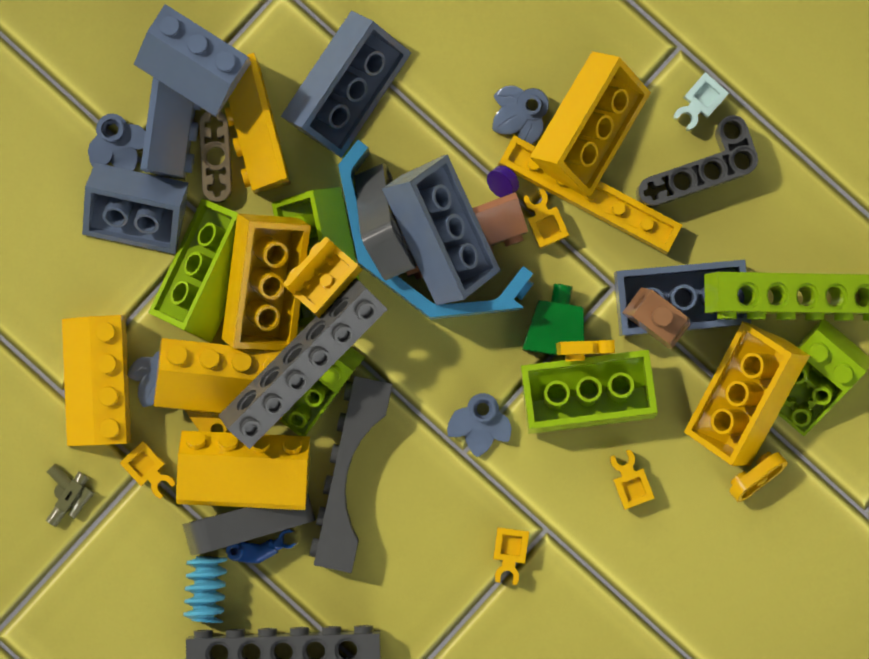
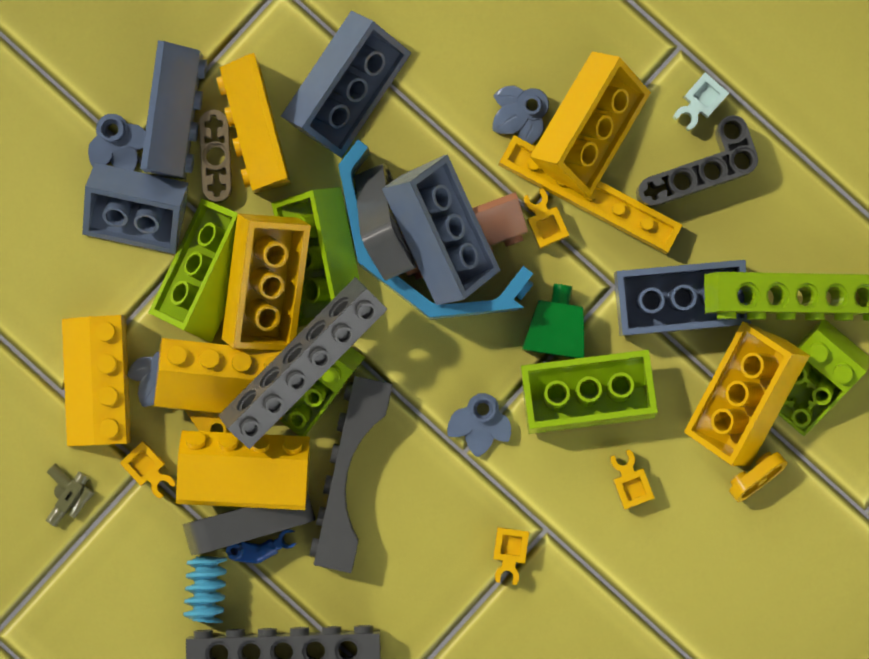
sand blue slope [134,4,251,117] -> none
yellow bracket [283,237,363,318] -> none
dark purple tile [487,165,519,198] -> none
yellow plate [556,340,615,362] -> none
medium nougat torso [622,287,691,350] -> none

